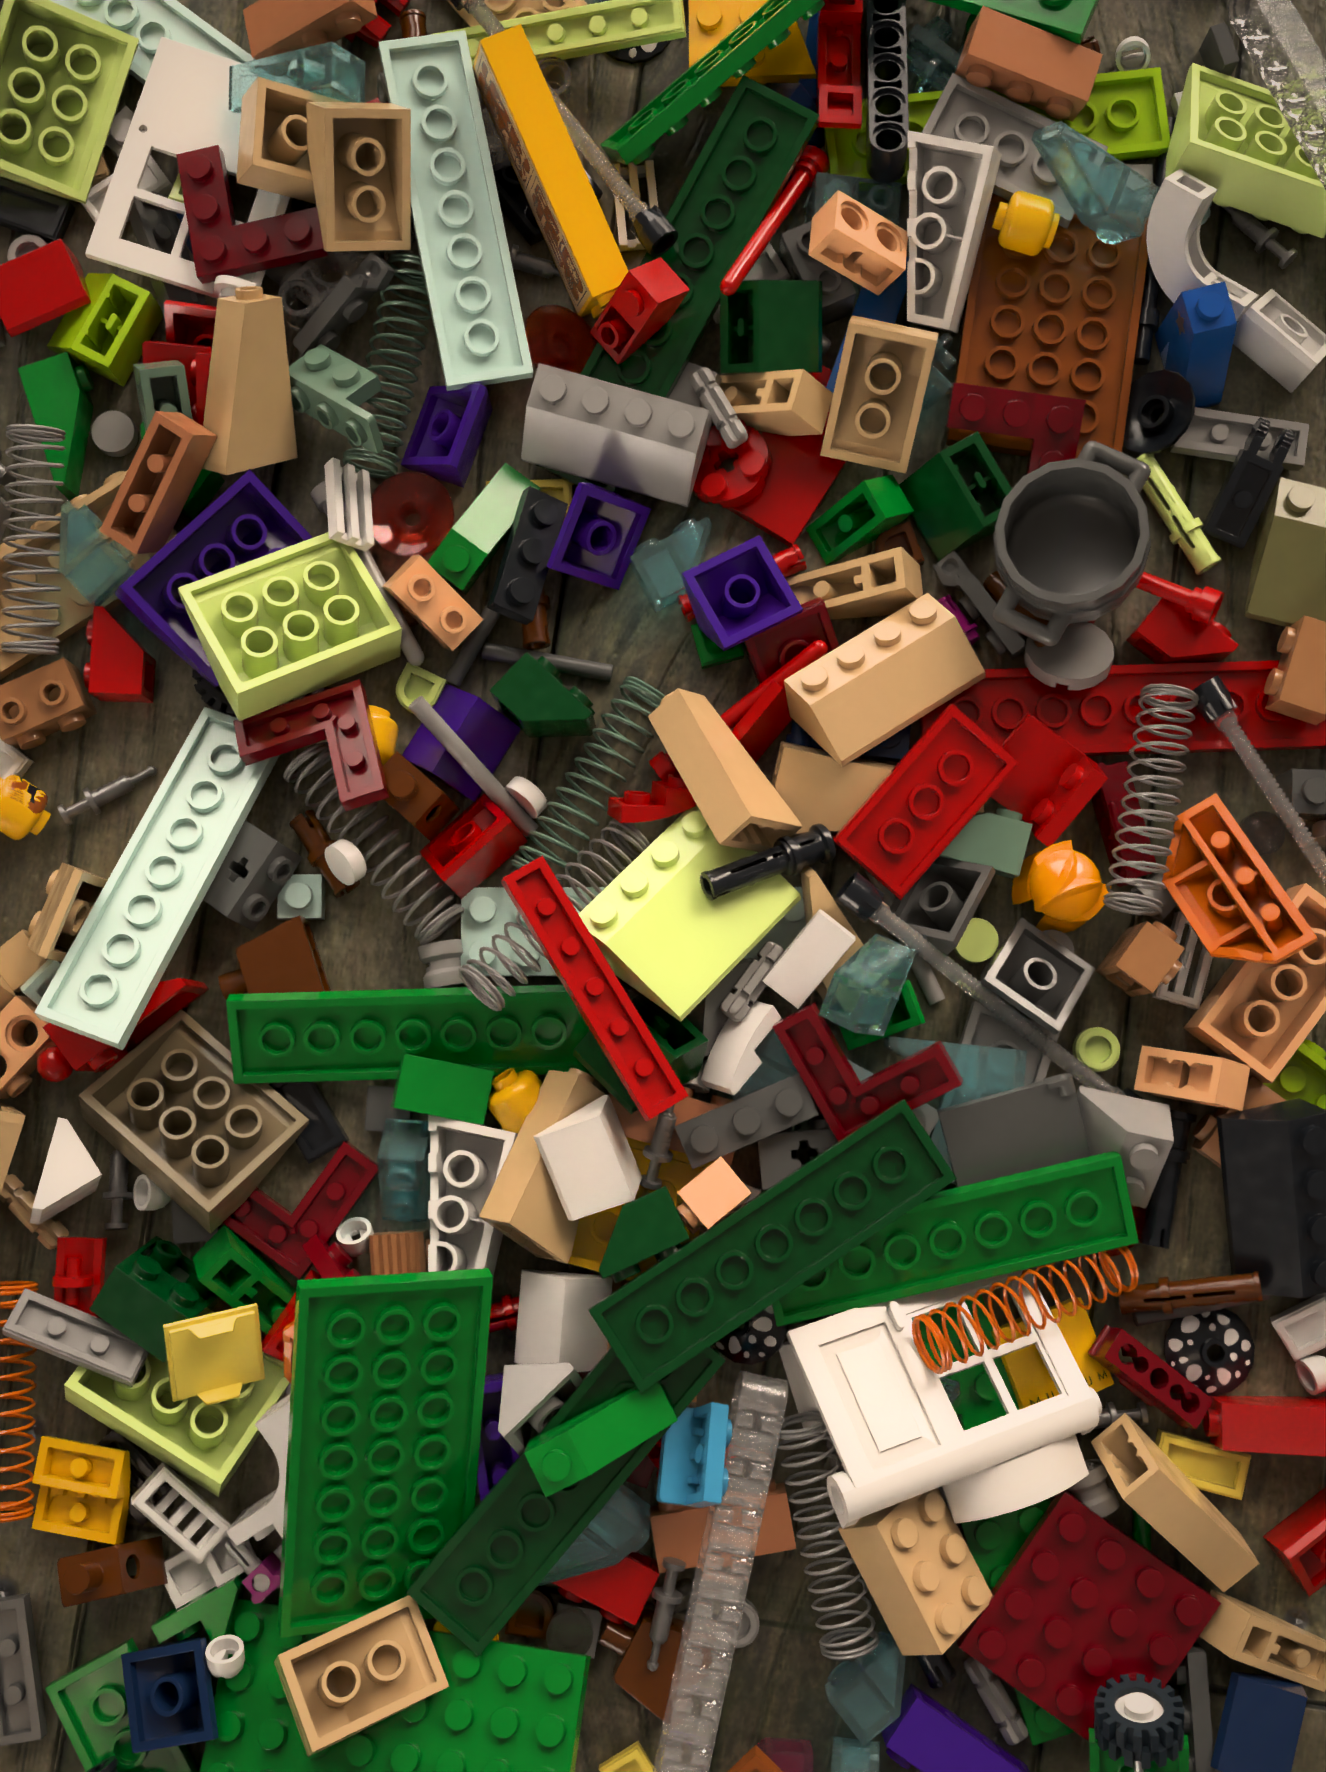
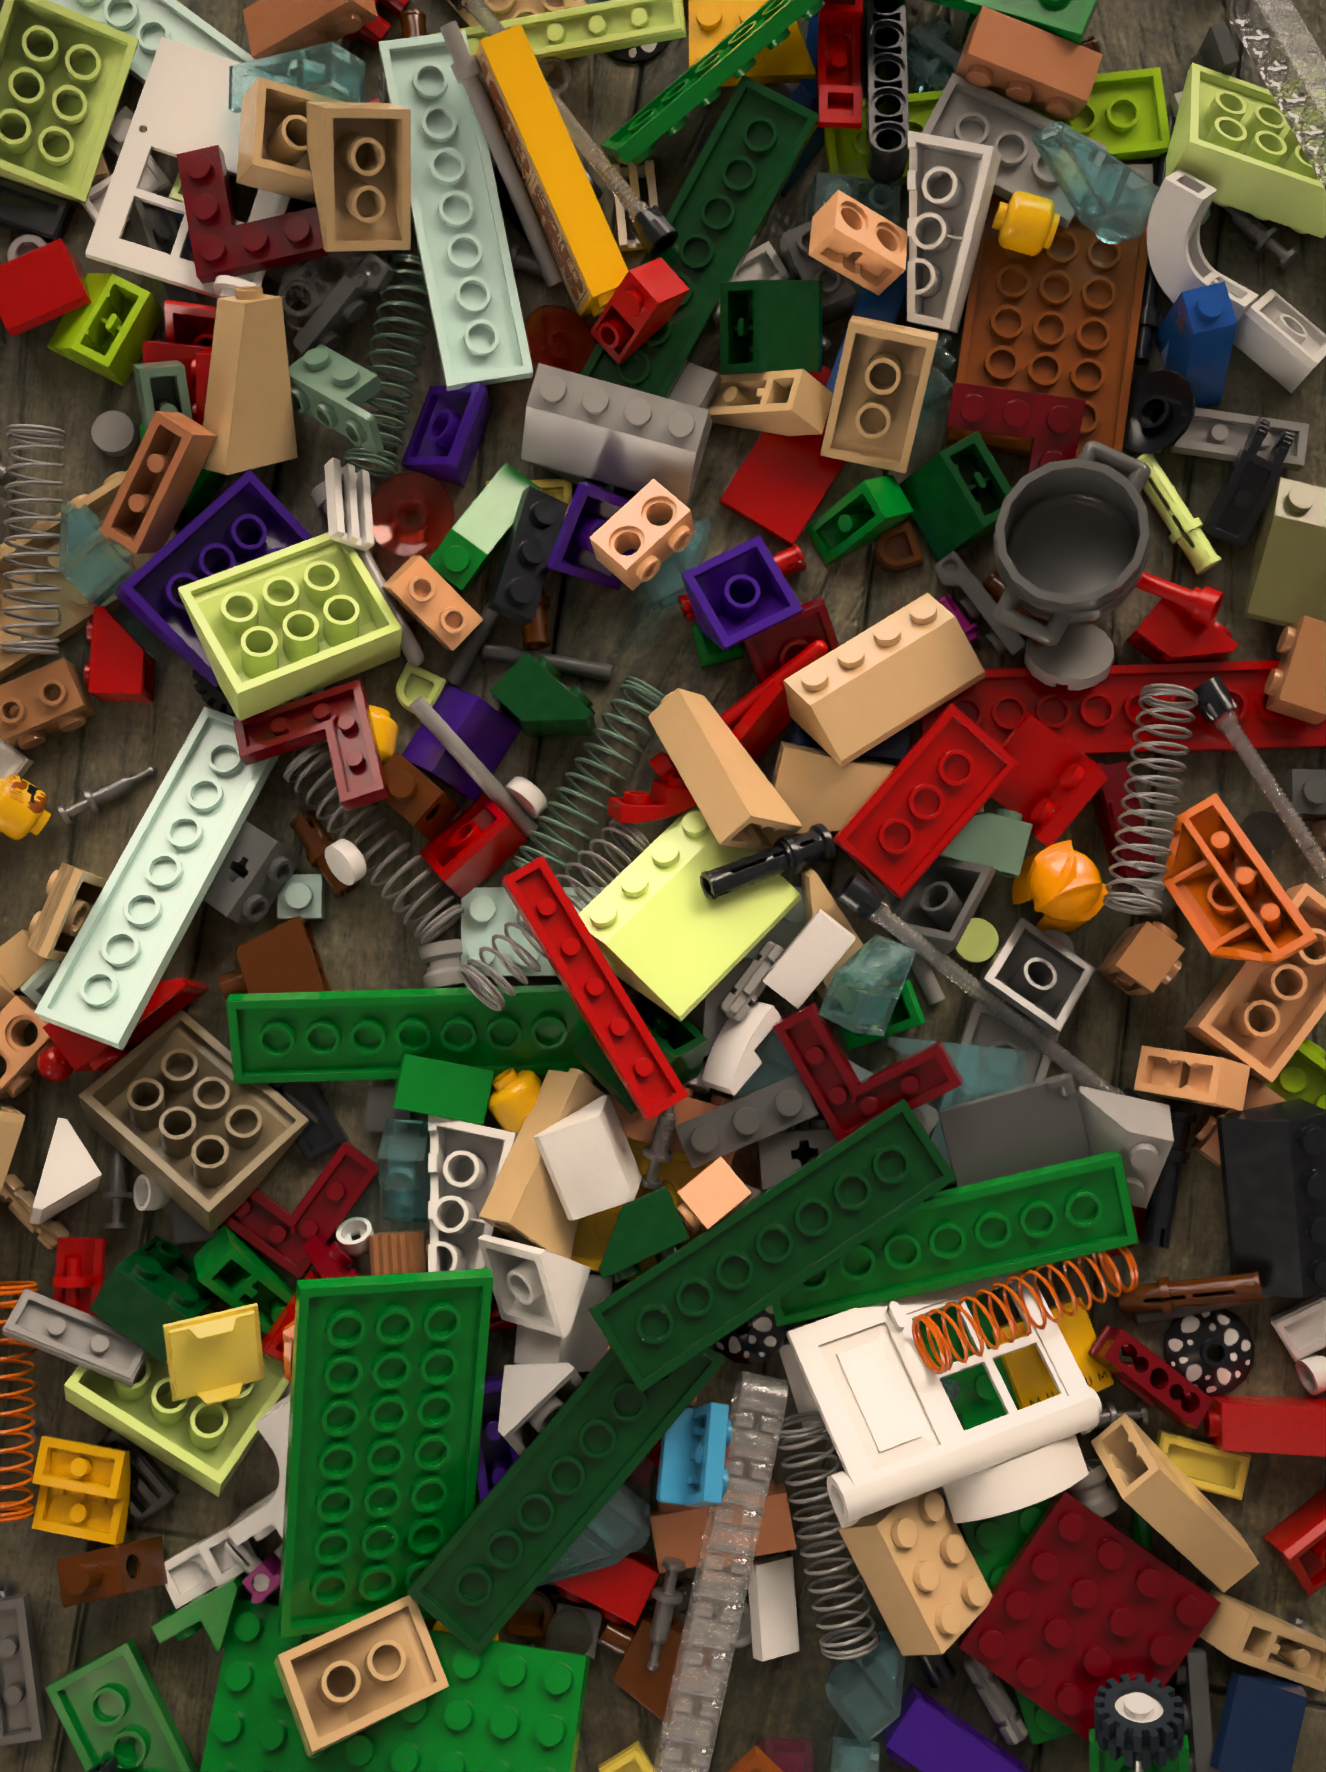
green slope [18,352,94,501] -> none
dark blue slope [121,1637,219,1753] -> none
white slope [131,1462,232,1564] -> none
white hinge [205,1635,245,1679] -> none
green slope [524,1381,678,1498] -> none
light grey axle [689,367,748,449] -> none
red plate [693,418,772,508] -> none
red piece [720,145,830,296] -> none
tan slope [785,547,923,620] -> none
yellowish green tile [1072,1027,1120,1072] -> none
white hinge [1115,36,1151,71] -> none
white tile [1152,912,1213,1010] -> none
none -> light grey bar [440,20,563,287]
none -> white slope [477,1234,591,1338]
none -> light nougat brick [589,478,695,591]
none -> white tile [746,1554,800,1662]

